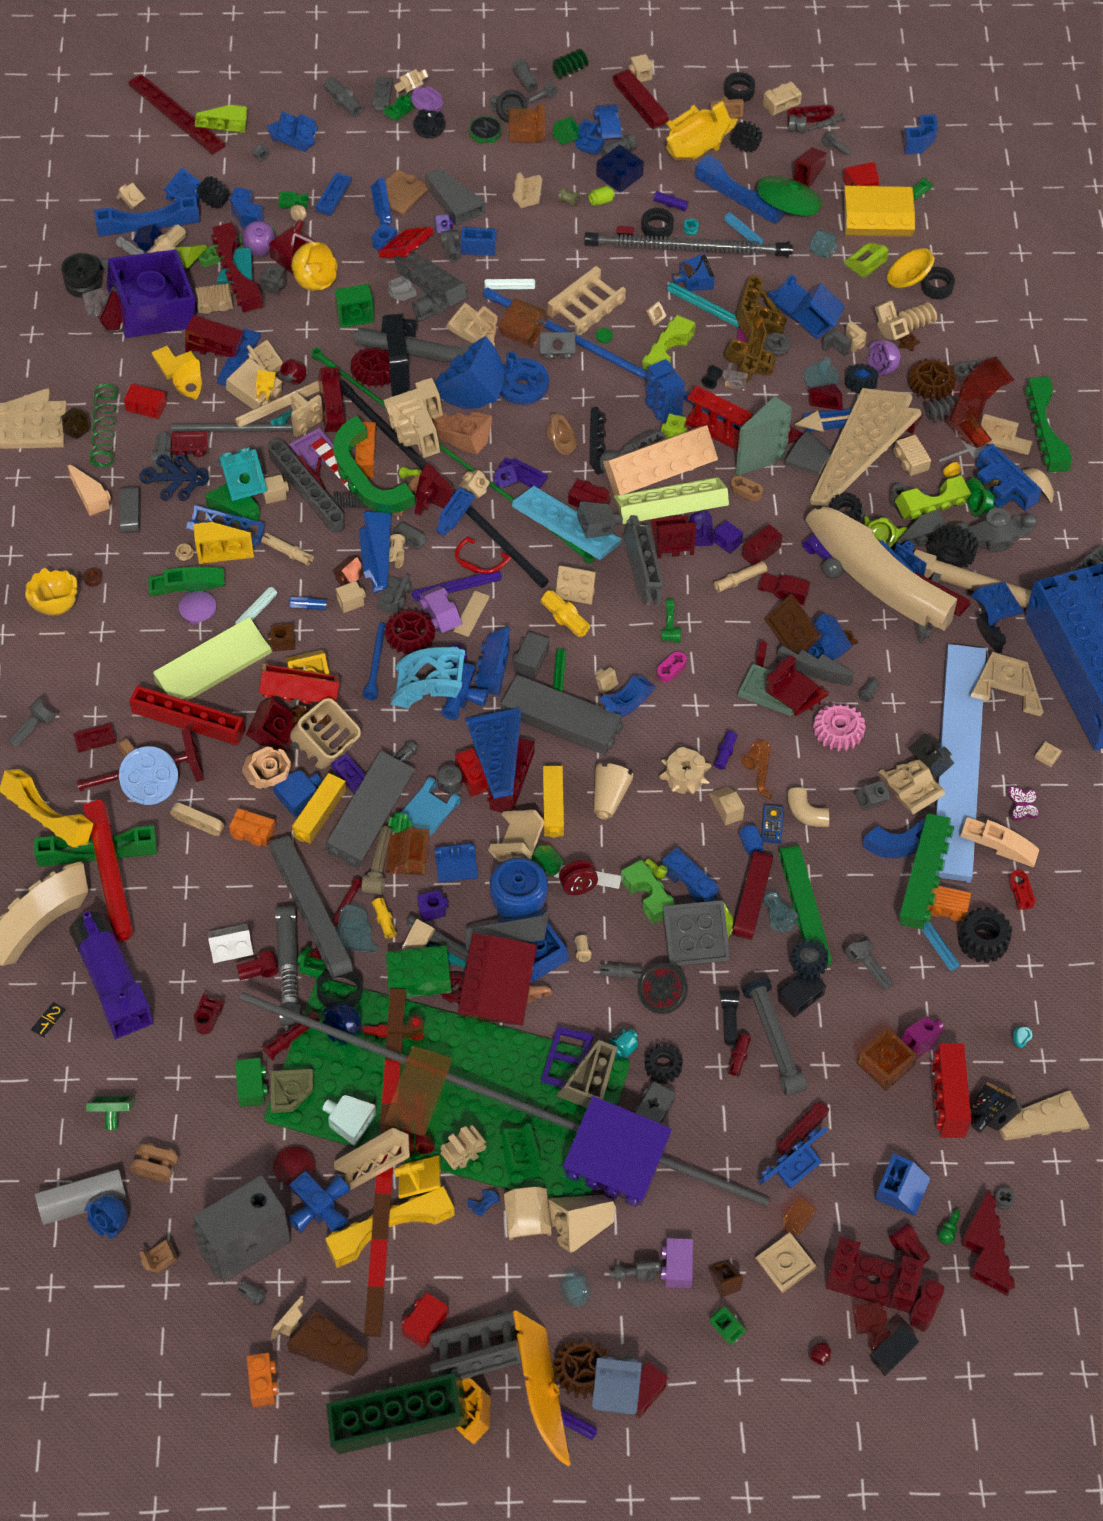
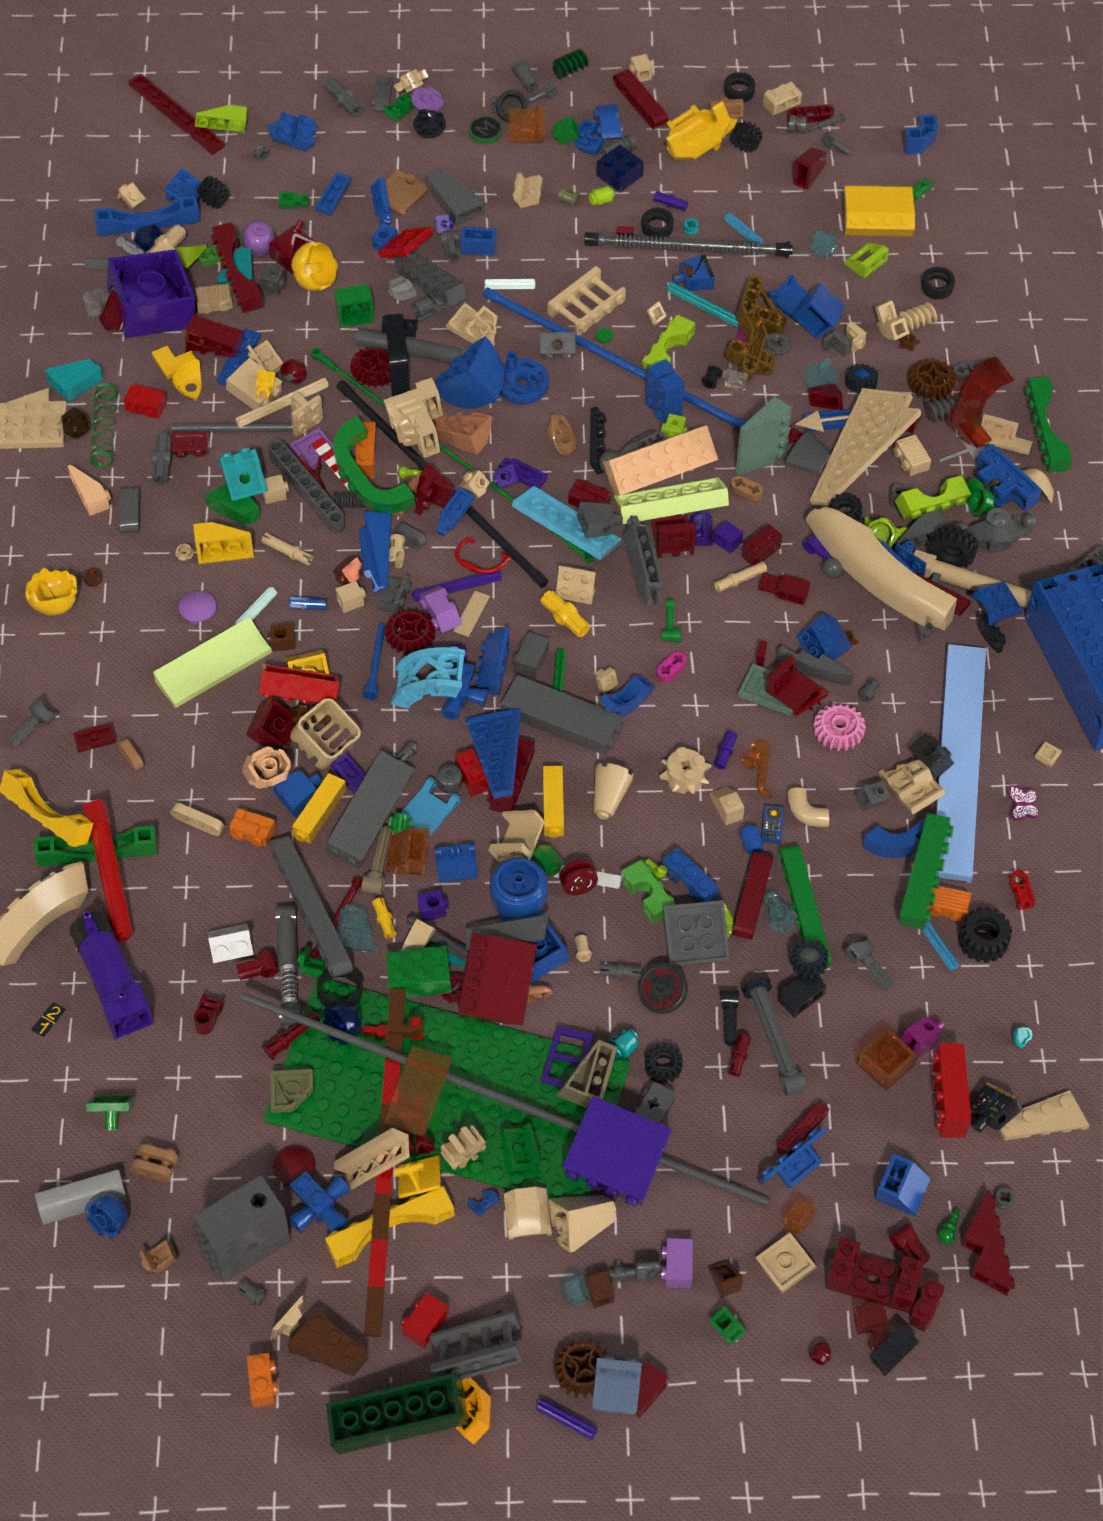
pearl dark grey wheel [61,253,102,298] -> none
dark red tile [77,728,204,792] -> none
light blue tile [119,746,178,805] -> none
red brick [129,685,245,746] -> none
dark blue plant [139,455,209,501] -> none
green slope [148,567,225,597] -> none
blue fence [186,505,265,546] -> none
blue brick [230,187,264,229] -> none
green brick [235,1058,268,1107] -> none
teal piece [270,410,292,426] -> none
tan plate [291,205,306,221] -> none
dark red brick [318,367,345,432] -> none
light aqua torso [322,1095,376,1146] -> none
clear orange brick [498,297,548,348] -> none
light orange door [513,1311,570,1466] -> none
red fence [686,385,755,451] -> none
blue arch [695,155,788,225] -> none
green dish [756,176,823,216] -> none
reddish brown tile [764,594,822,654] -> none
red torso [843,162,879,186] -> none
medium lavender cylinder [867,340,901,376] -> none
yellow dish [887,248,934,288] -> none
yellow tile [943,462,962,479] -> none
light nougat slope [960,817,1039,867] -> none
tan wing [970,652,1044,717] -> none
none -> teal slope [45,359,102,402]
none -> copper brick [585,1271,615,1309]

